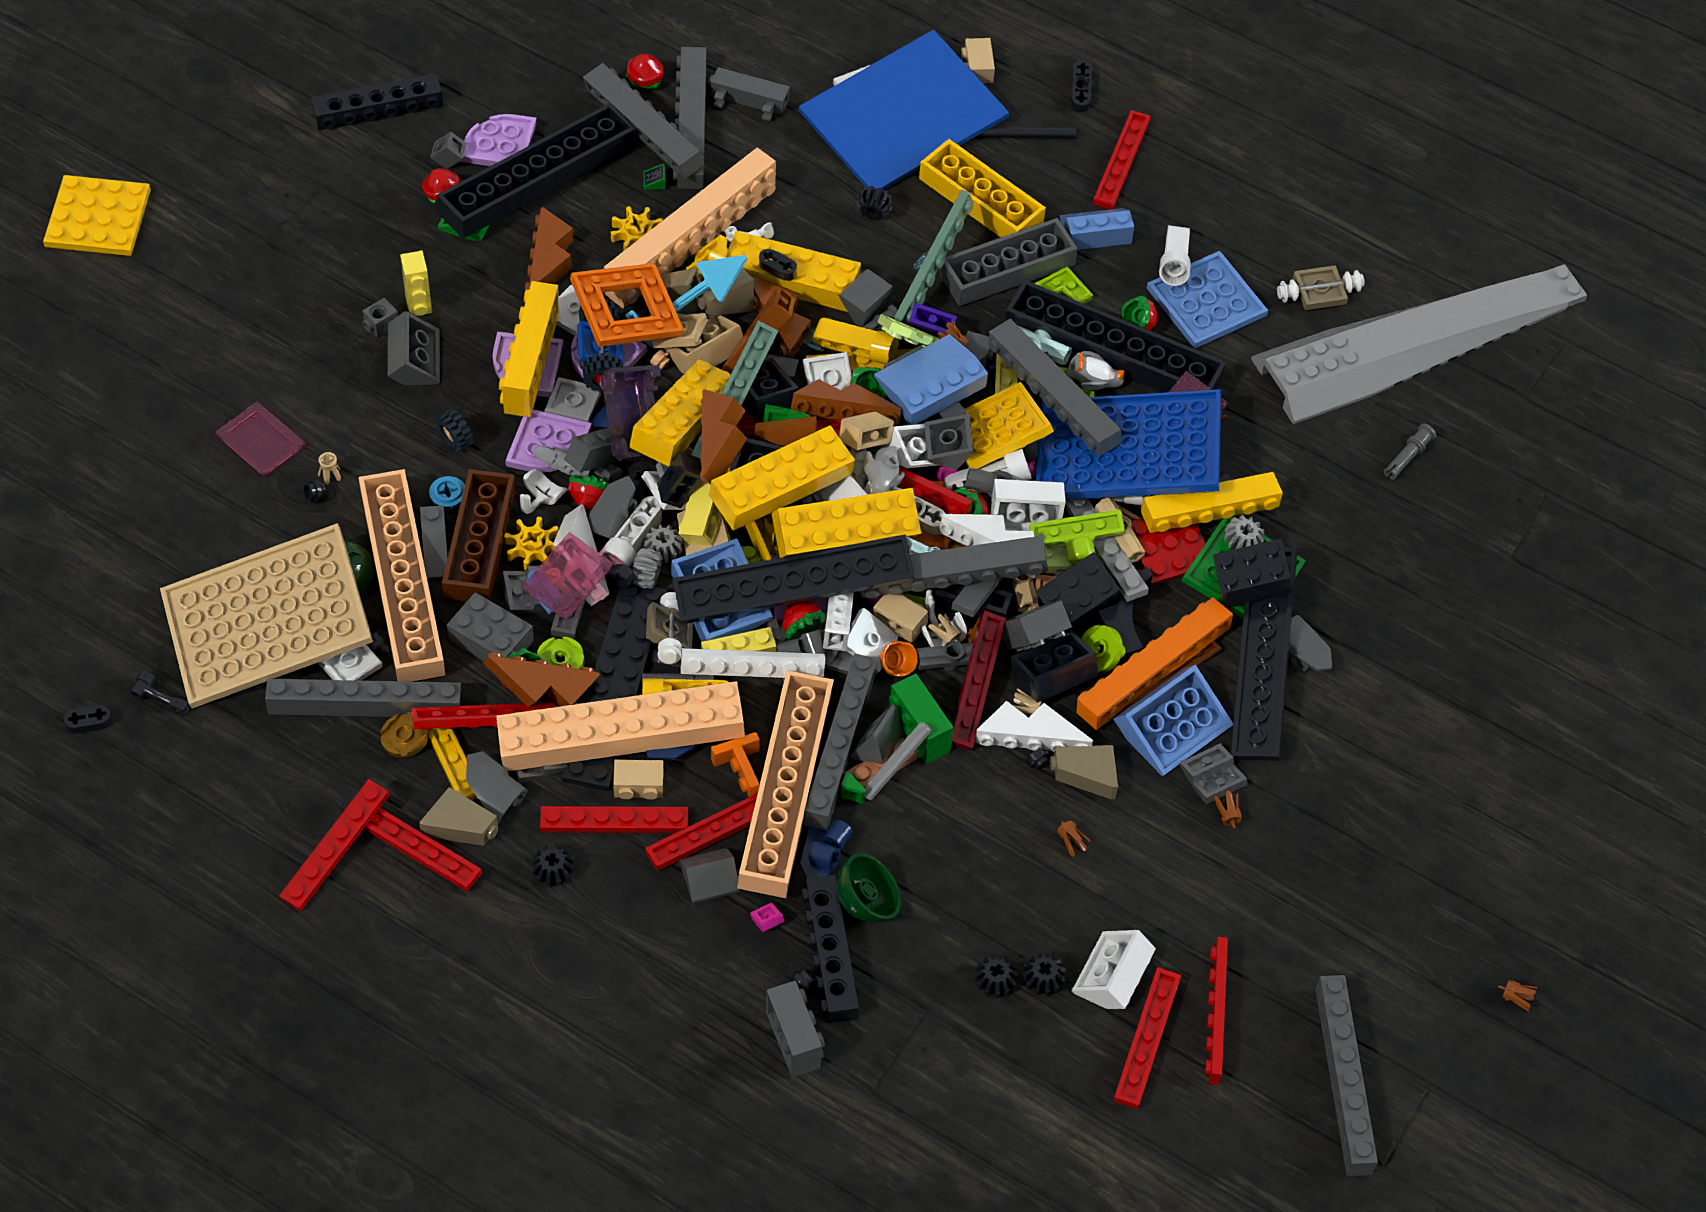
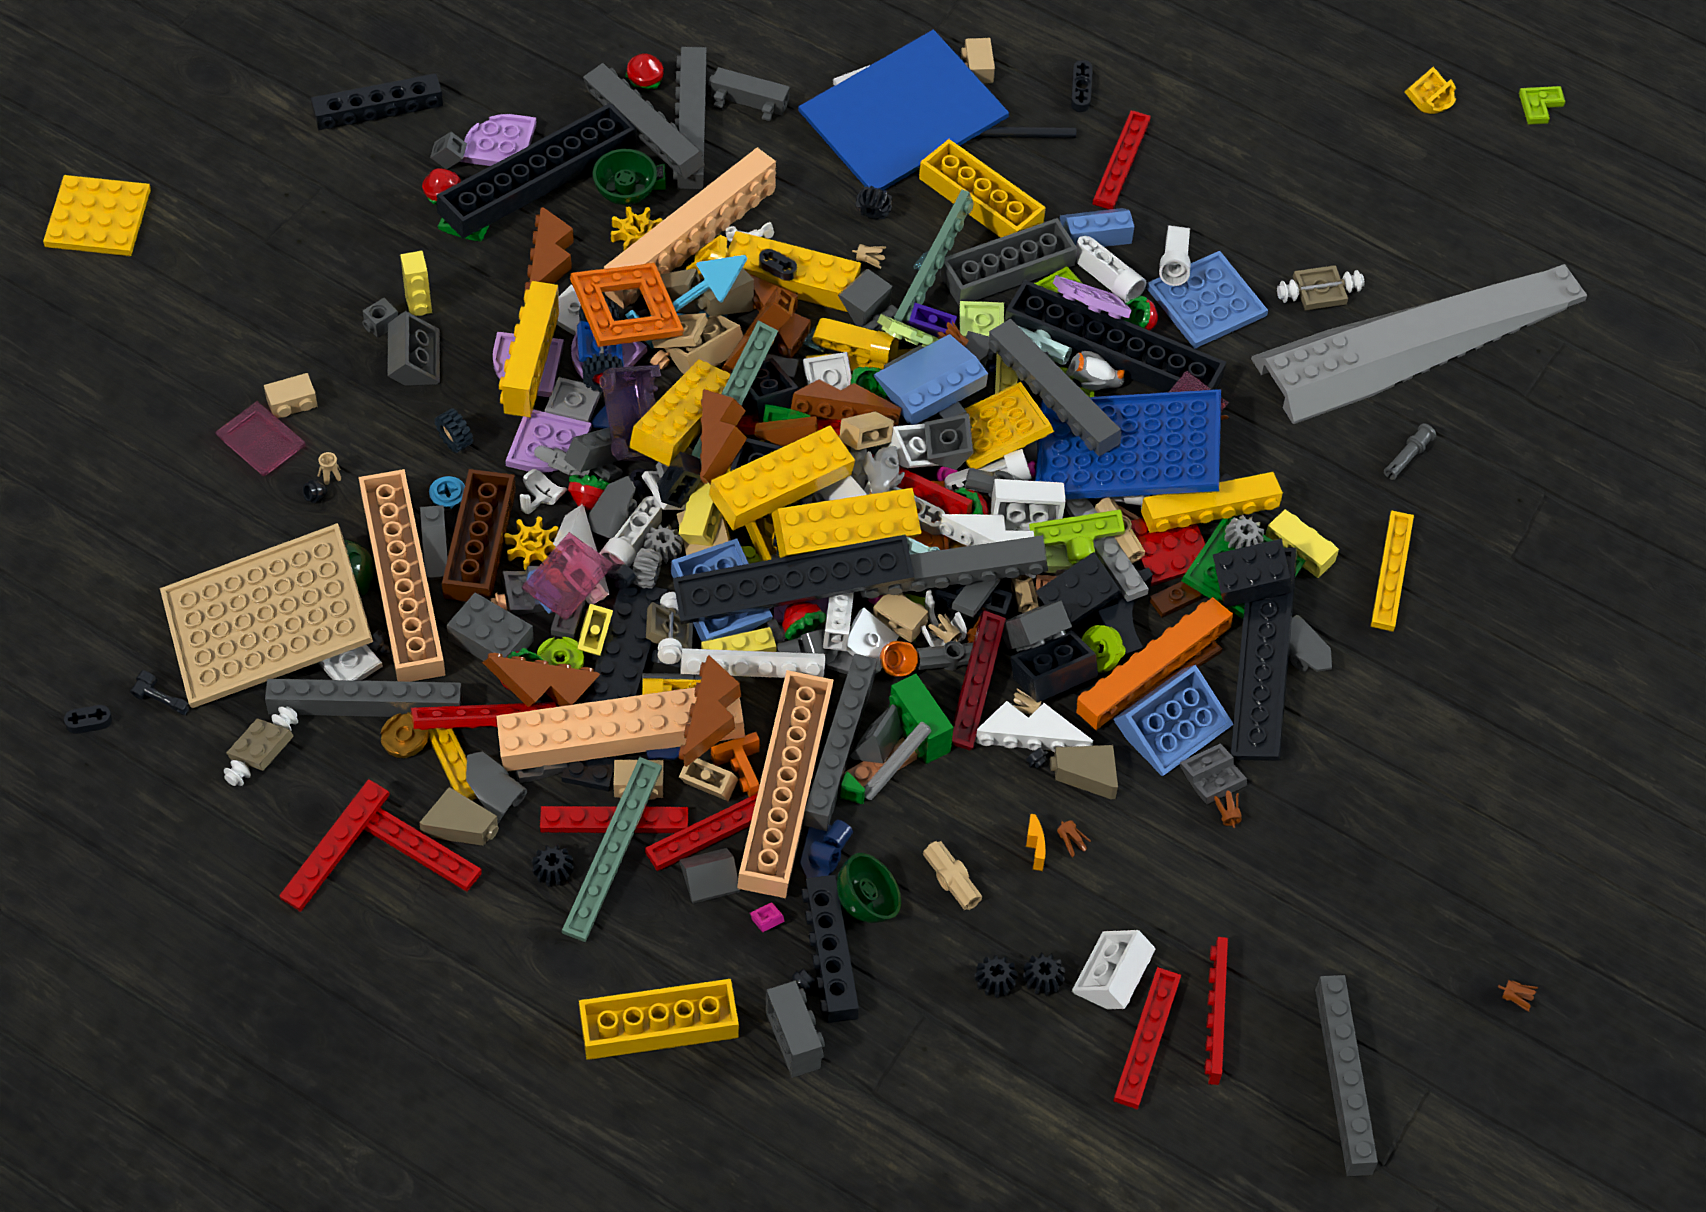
none -> dark tan plate [224,707,298,786]
none -> tan brick [264,373,318,419]
none -> light nougat plate [490,593,507,611]
none -> sand green plate [562,757,662,942]
none -> light yellow slope [577,604,613,656]
none -> yellow brick [579,979,739,1060]
none -> dark green piece [593,149,657,205]
none -> dark orange slope [679,655,741,767]
none -> tan brick [679,758,738,801]
none -> tan piece [852,244,886,269]
none -> tan piece [923,841,982,910]
none -> yellowish green plate [959,301,1004,337]
none -> light orange slope [1026,814,1045,871]
none -> lavender plate [1053,275,1132,319]
none -> white beam [1076,236,1146,303]
none -> reddish brown plate [1149,581,1201,618]
none -> light yellow brick [1265,509,1339,578]
none -> yellow plate [1371,511,1414,632]
none -> yellow slope [1405,67,1456,114]
none -> lime tile [1519,86,1565,124]

